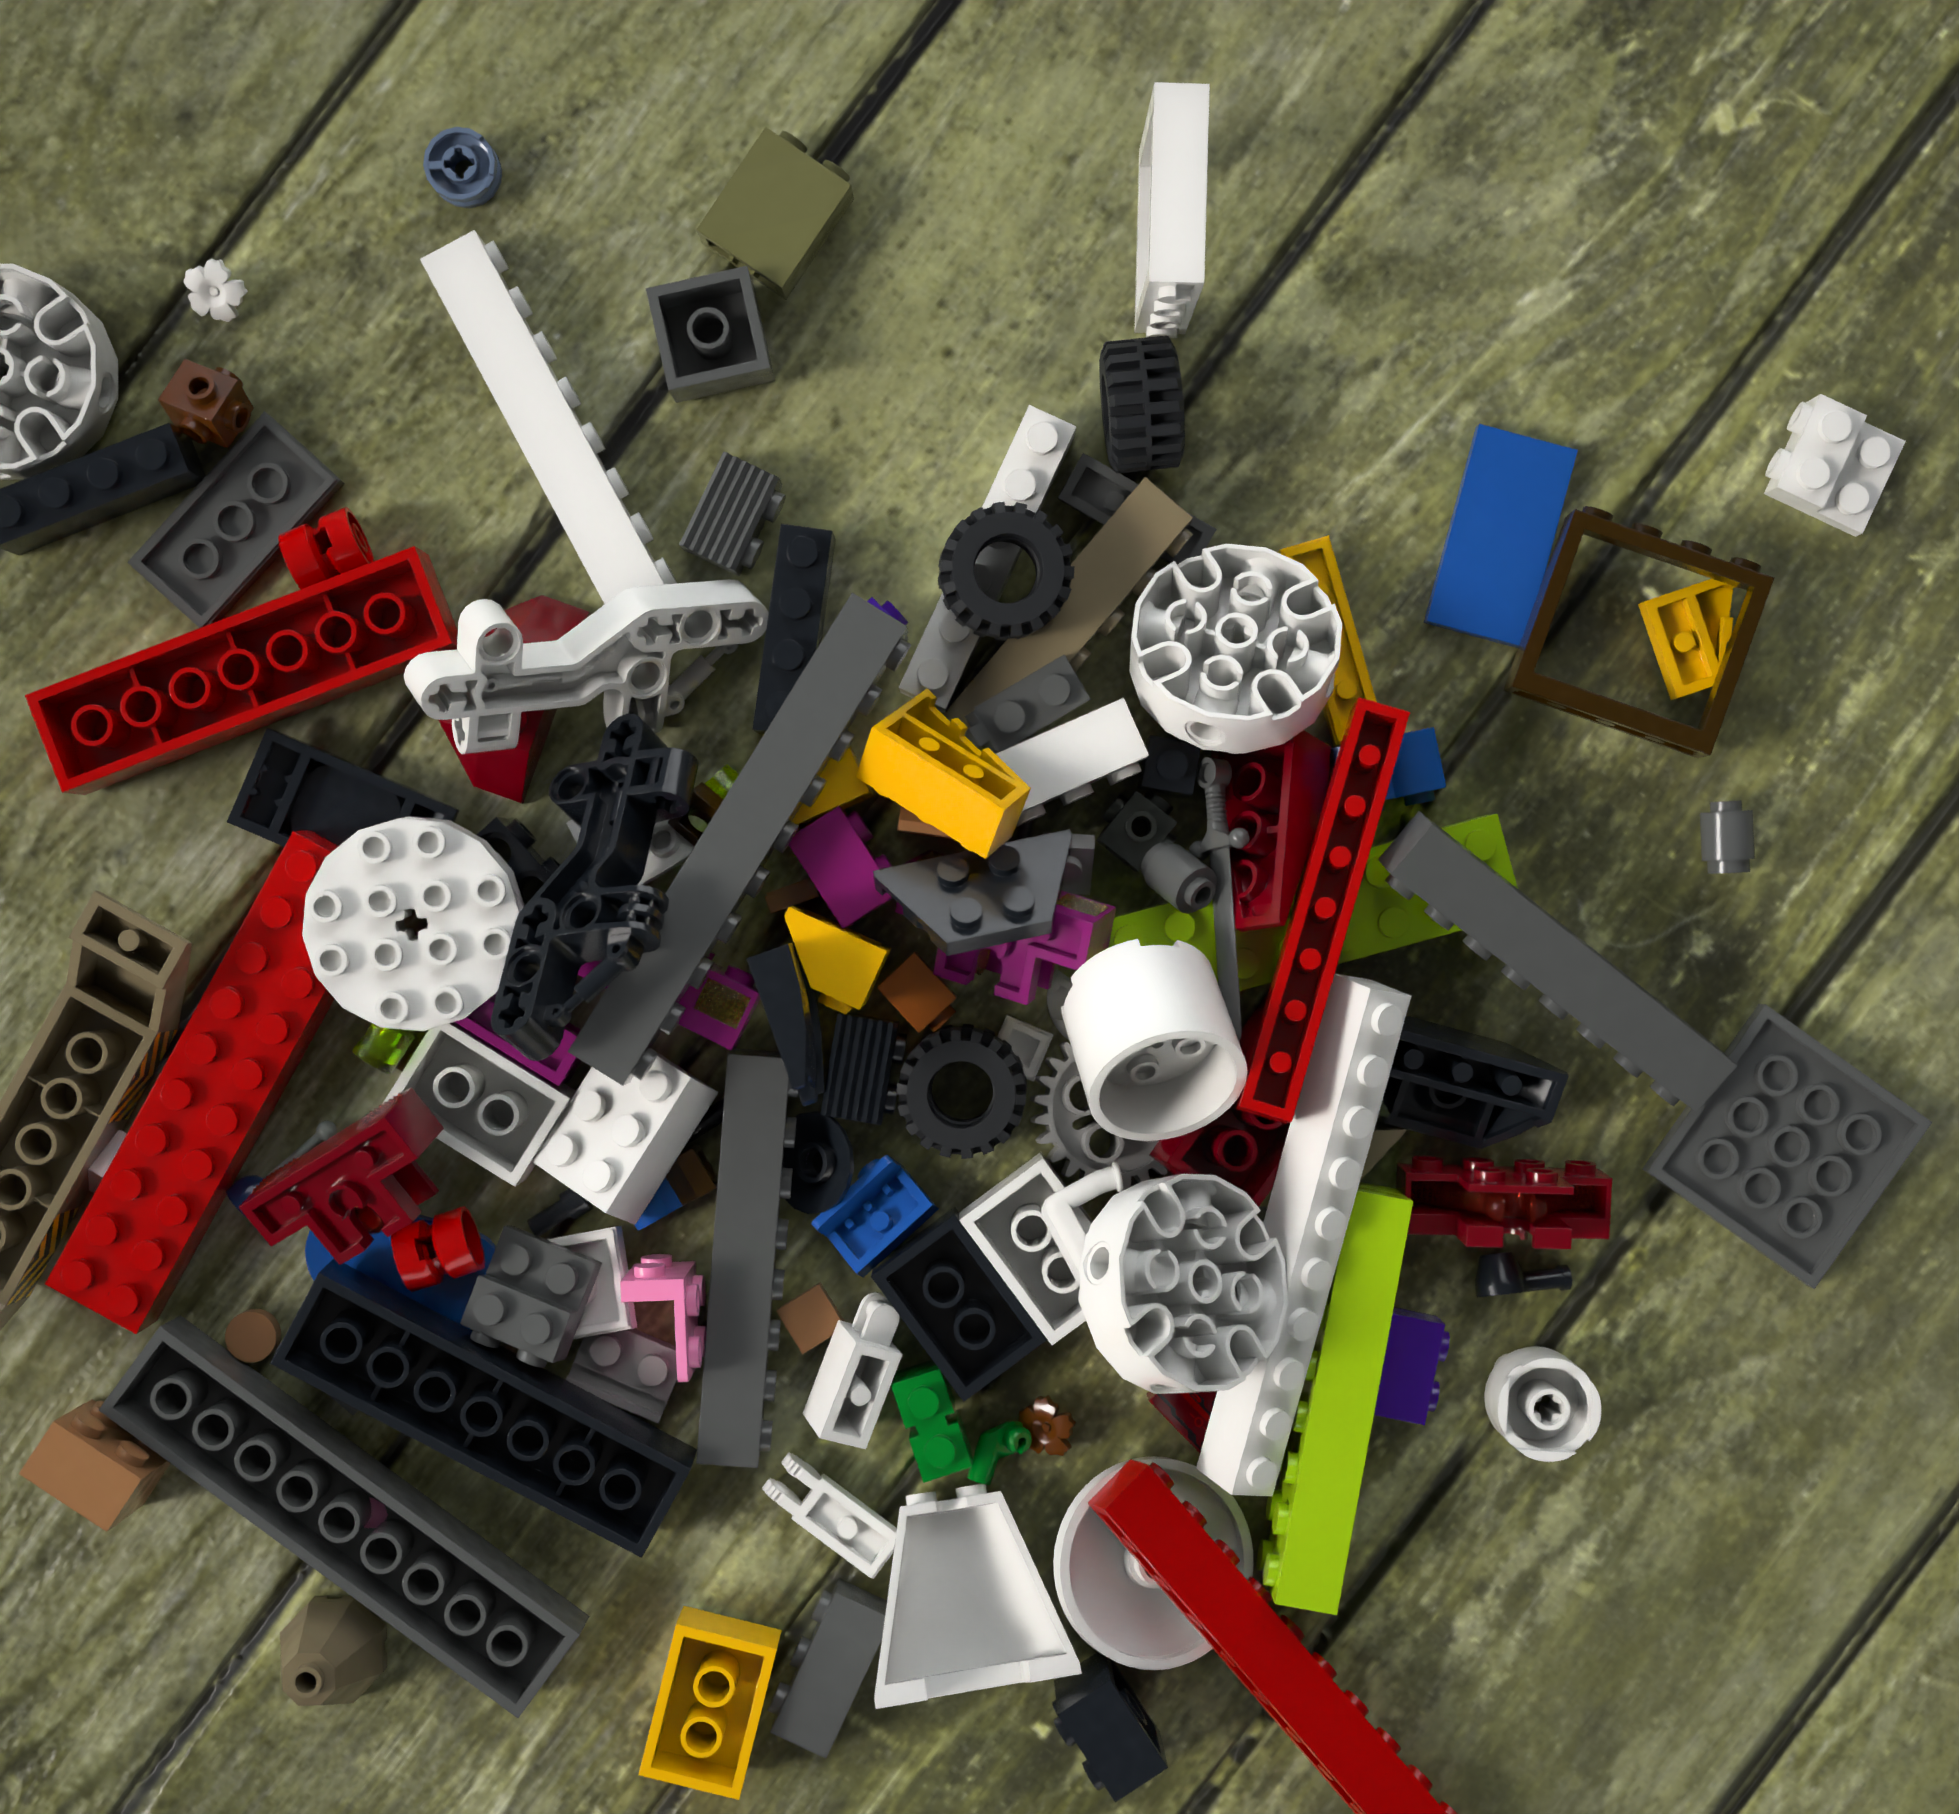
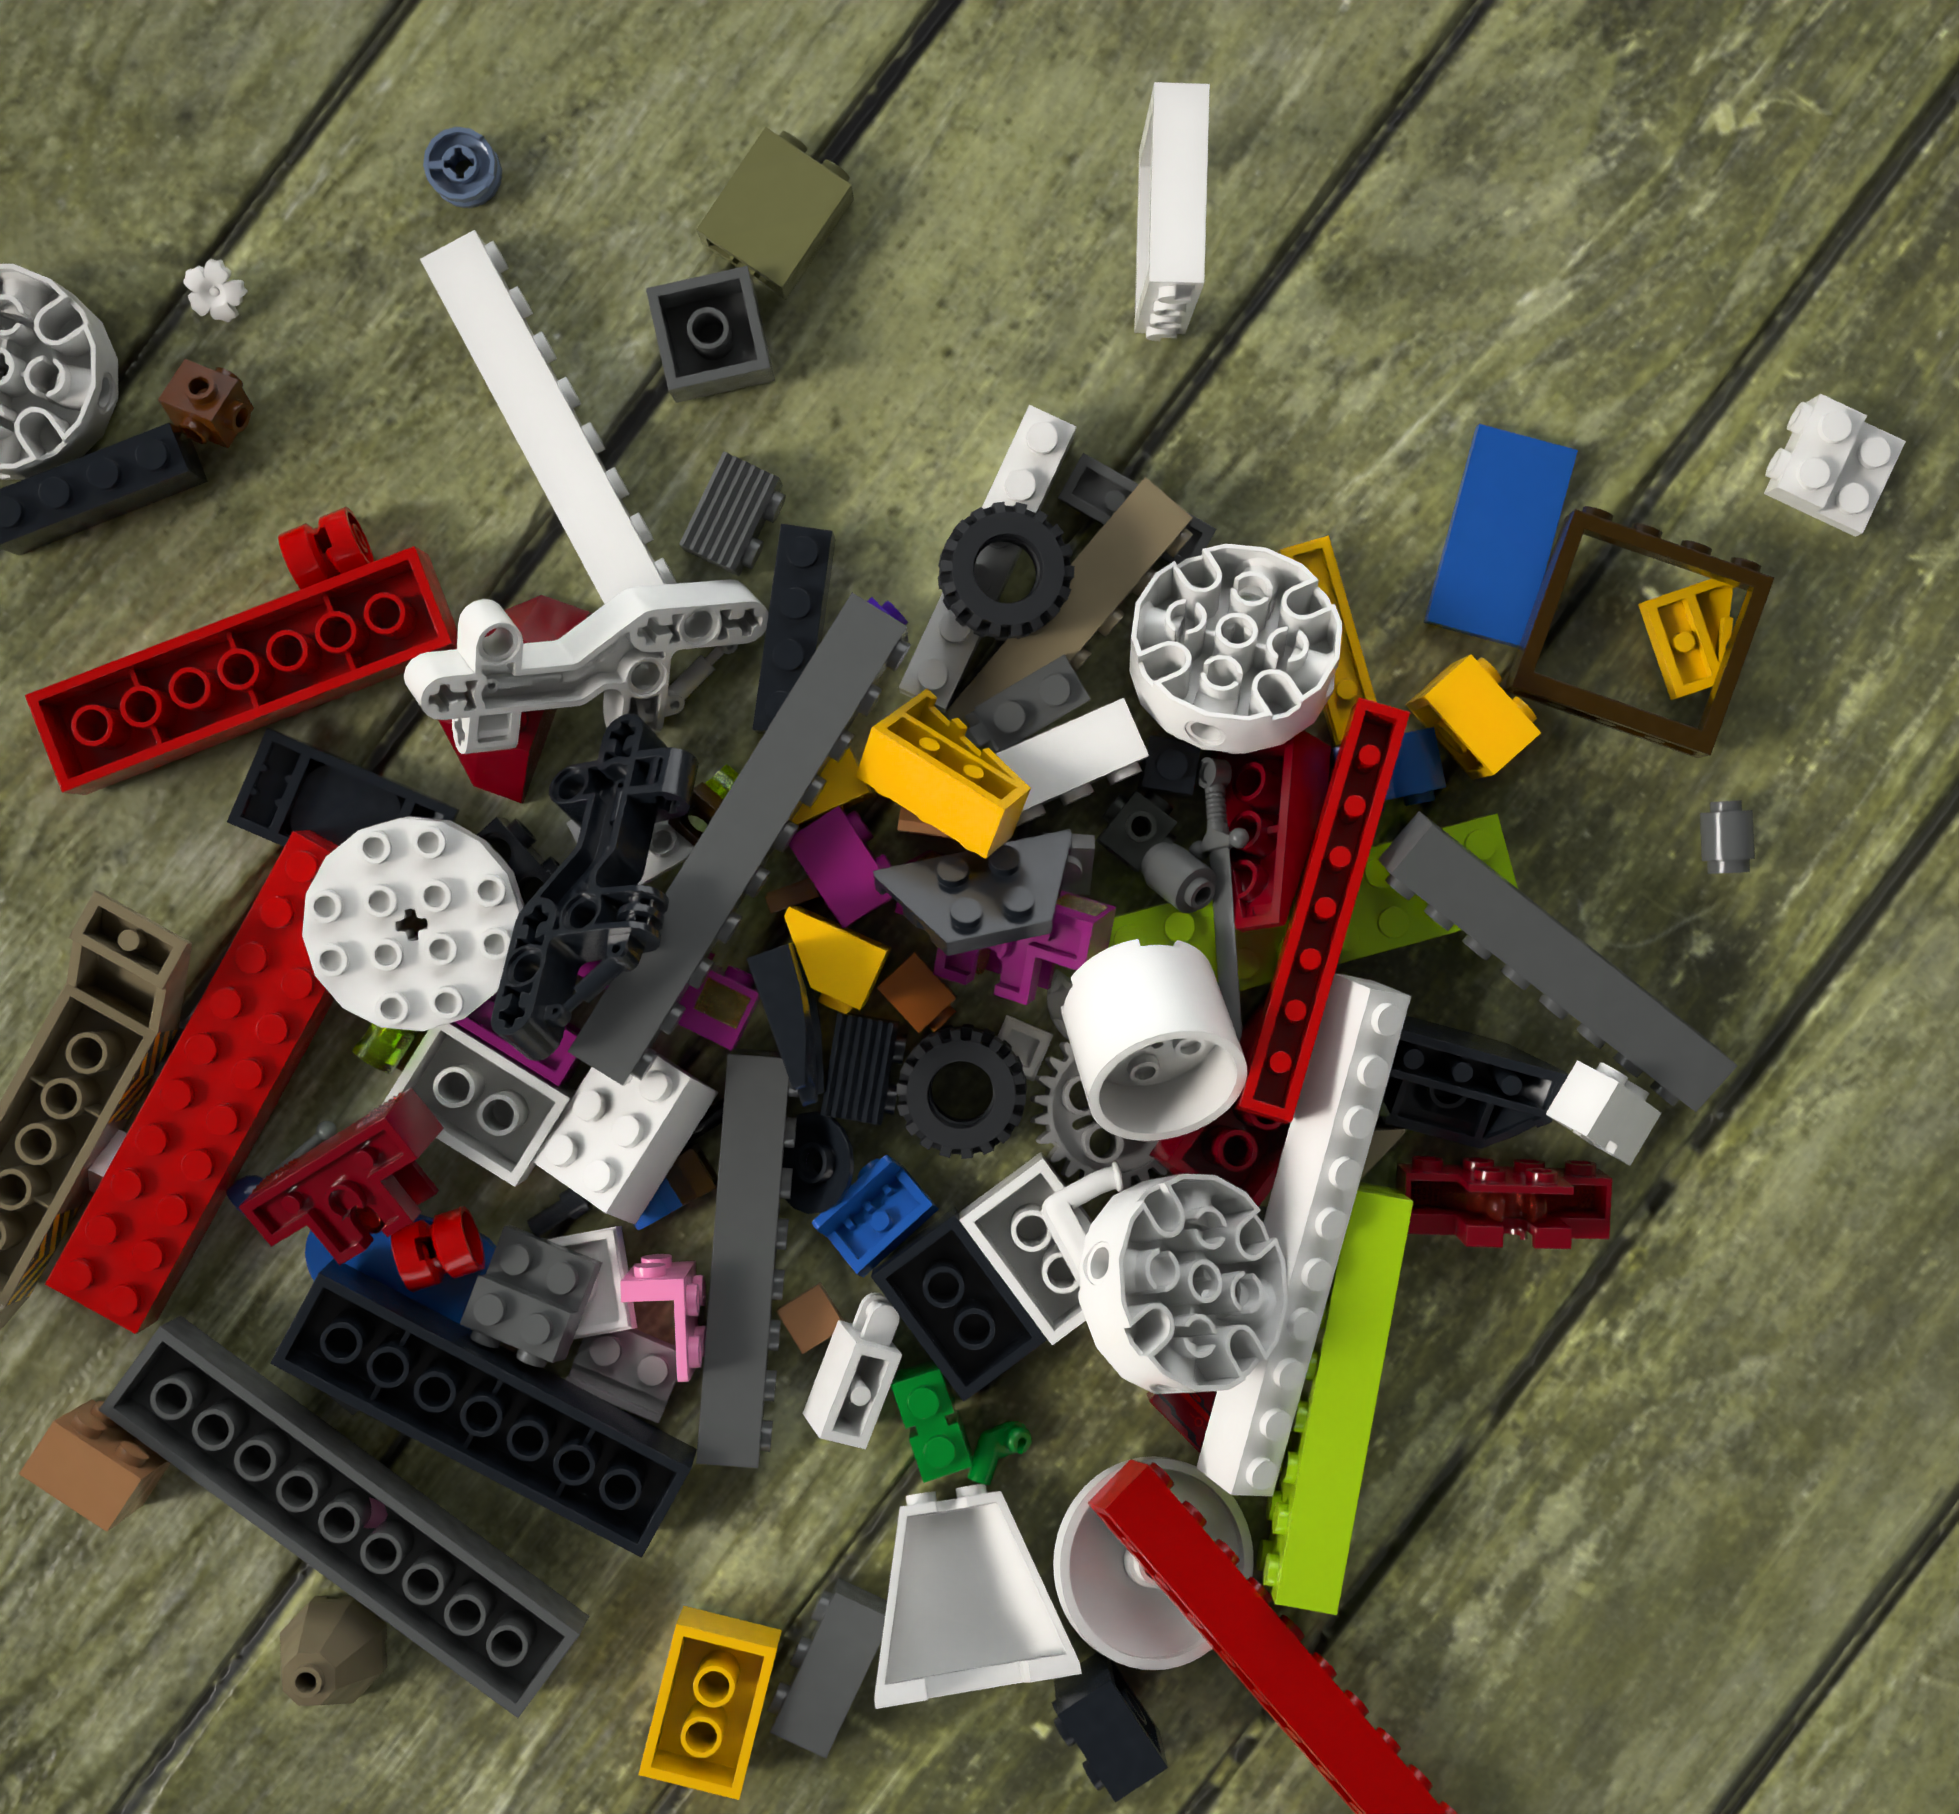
dark grey tile [127,411,344,628] -> none
medium nougat tile [225,1309,281,1363] -> none
white hinge [762,1452,897,1579] -> none
reddish brown plant [1018,1395,1076,1456] -> none
black tyre [1099,336,1185,474] -> none
dark purple brick [1374,1307,1450,1425] -> none
black bar [1475,1252,1572,1298] -> none
white brick [1484,1346,1601,1462] -> none
dark grey plate [1642,1004,1932,1289] -> none
none -> yellow brick [1405,654,1541,780]
none -> white brick [1546,1060,1661,1166]

